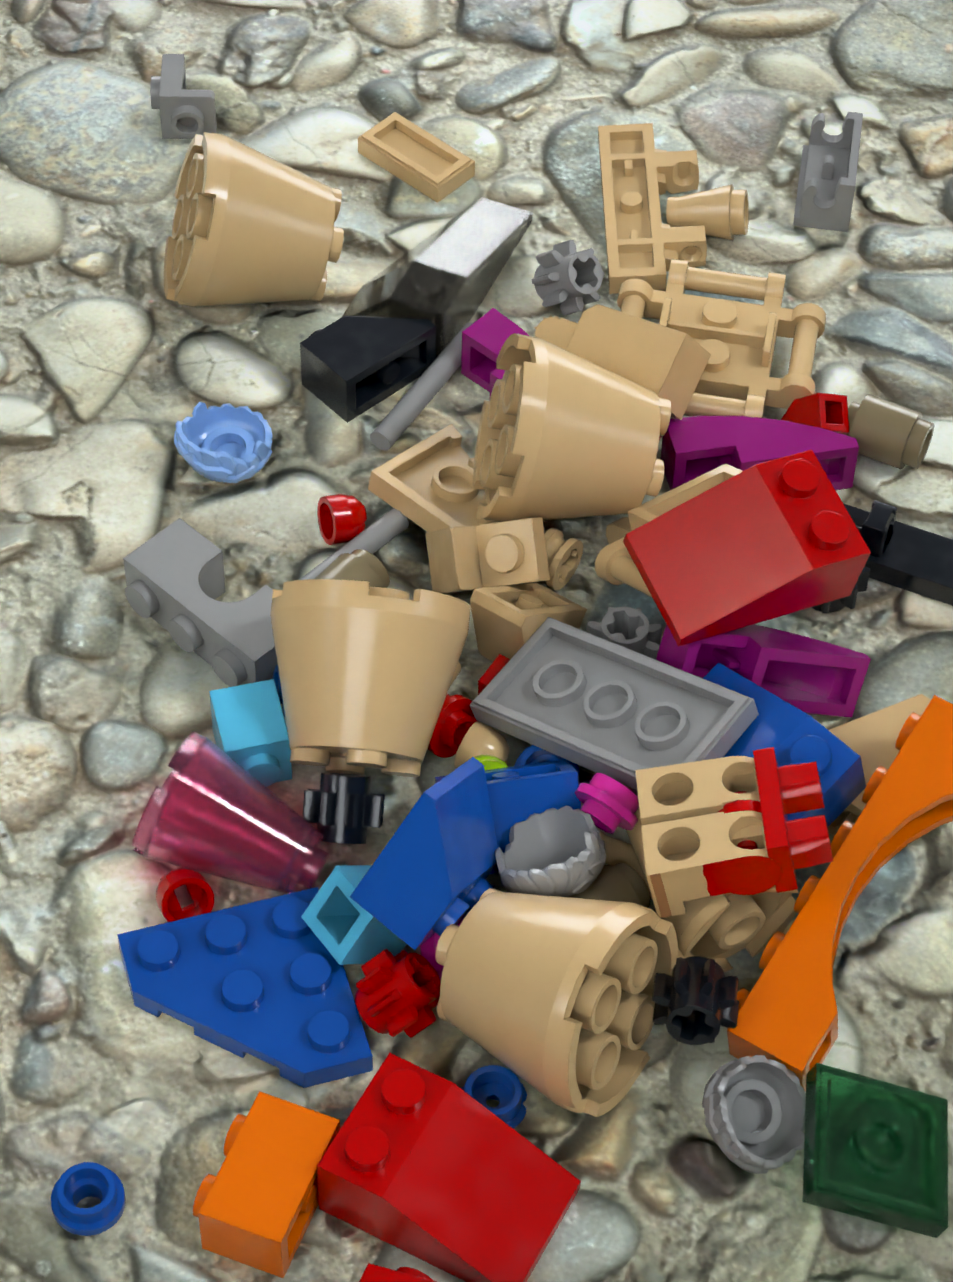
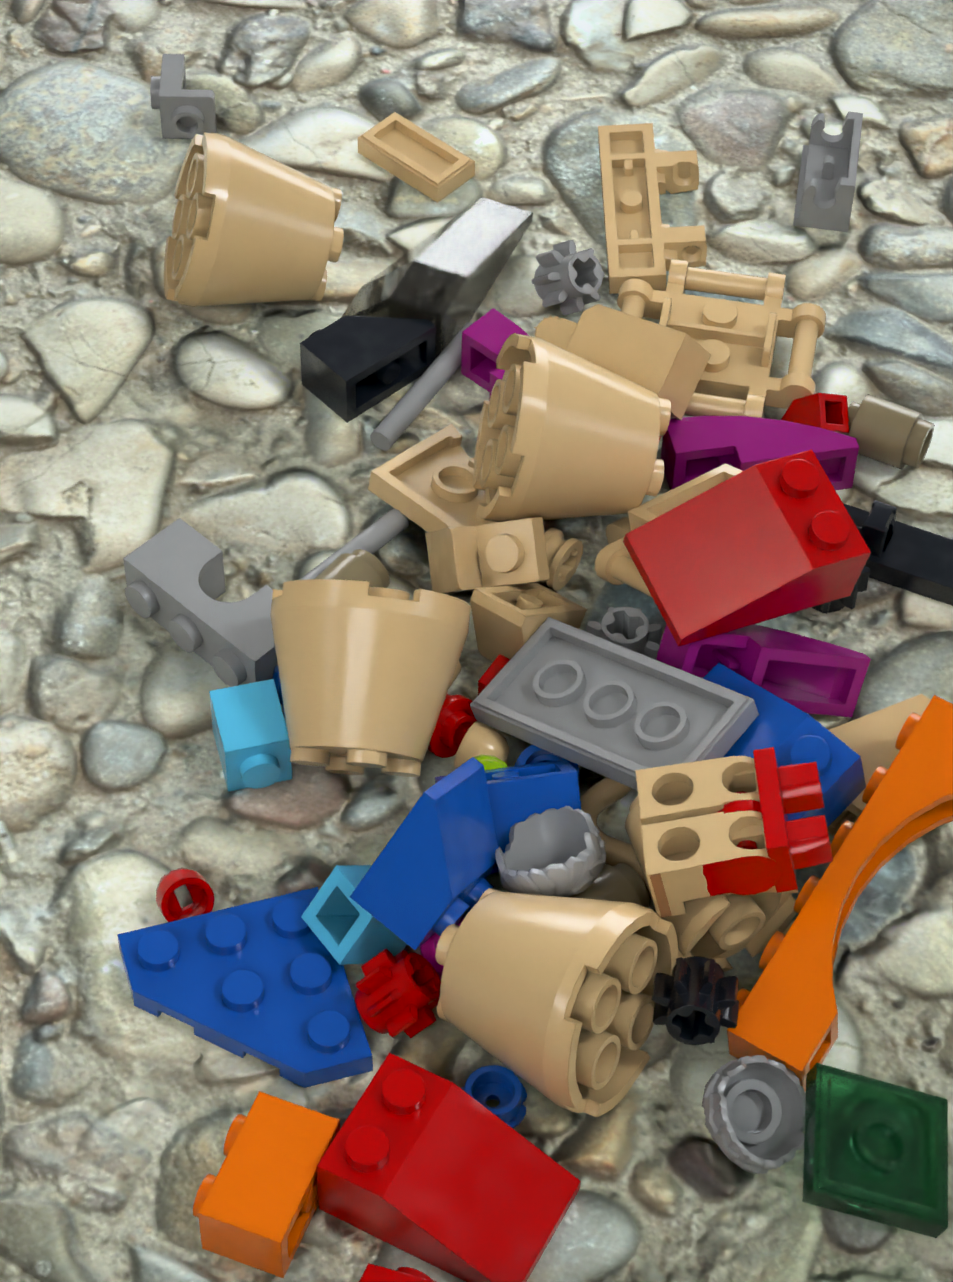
blue plate [51,1162,126,1236] -> none
clear pink cone [132,732,329,894] -> none
light blue hair [174,402,273,483] -> none
black gear [302,773,385,844] -> none
red hinge [317,494,367,545] -> none
dark pink plate [575,773,639,834] -> none
tan cone [666,184,749,241] -> none

